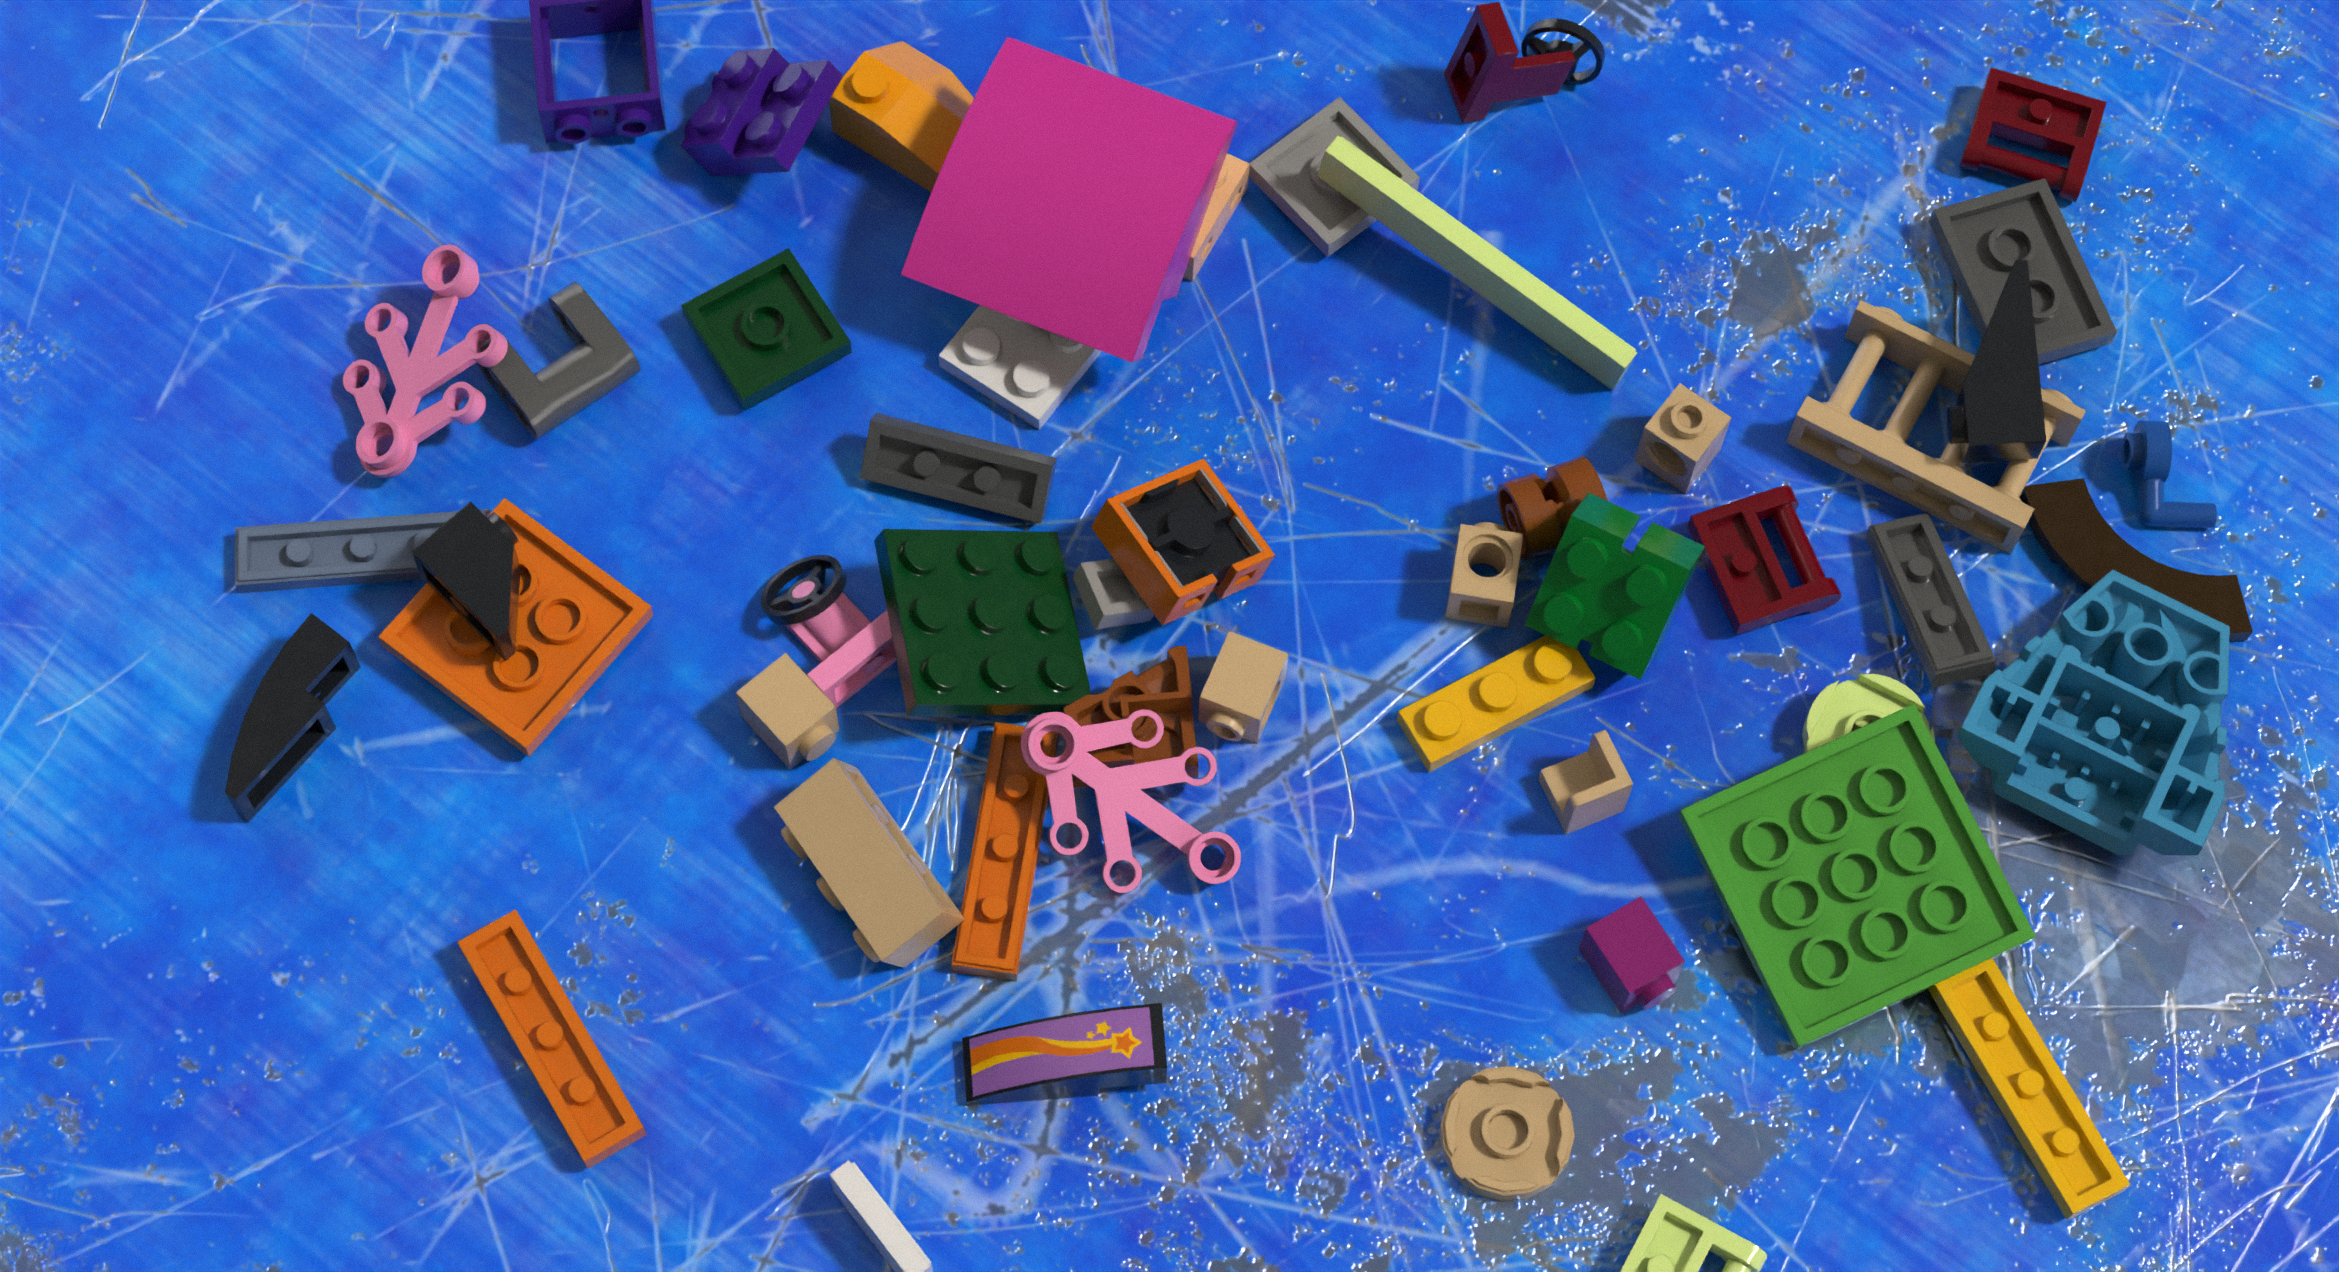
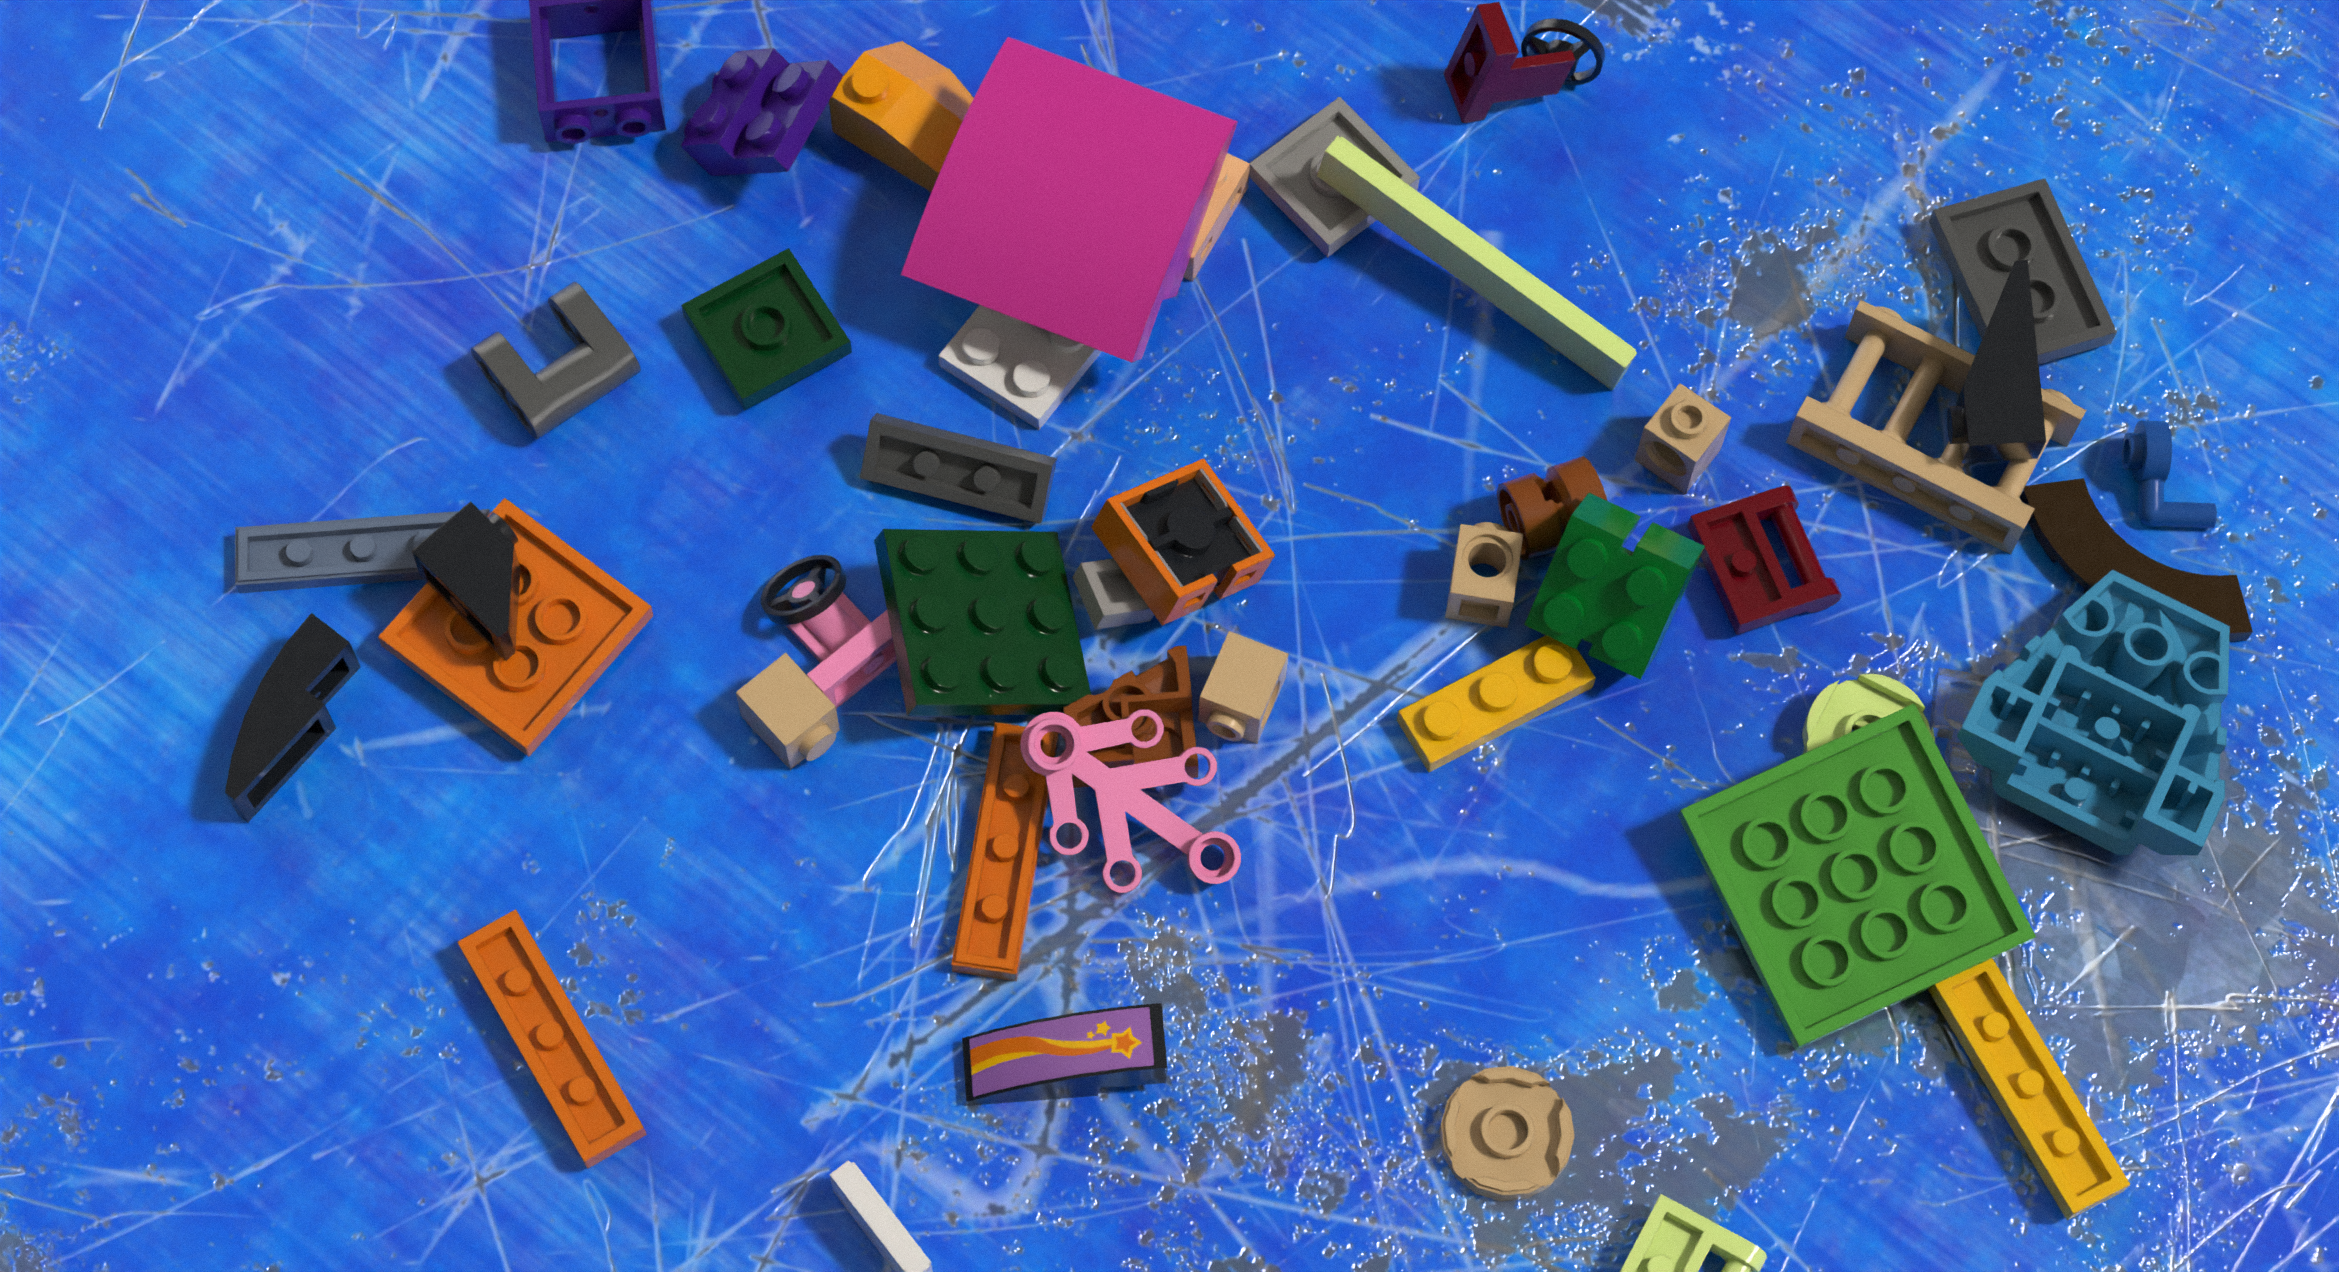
bright pink plant [343,245,508,478] -> none
tan brick [774,758,965,968] -> none
panel [1538,730,1633,835] -> none
magenta brick [1578,896,1685,1014] -> none
dark grey tile [1866,512,1996,687] -> none
dark red plate [1959,67,2107,202] -> none

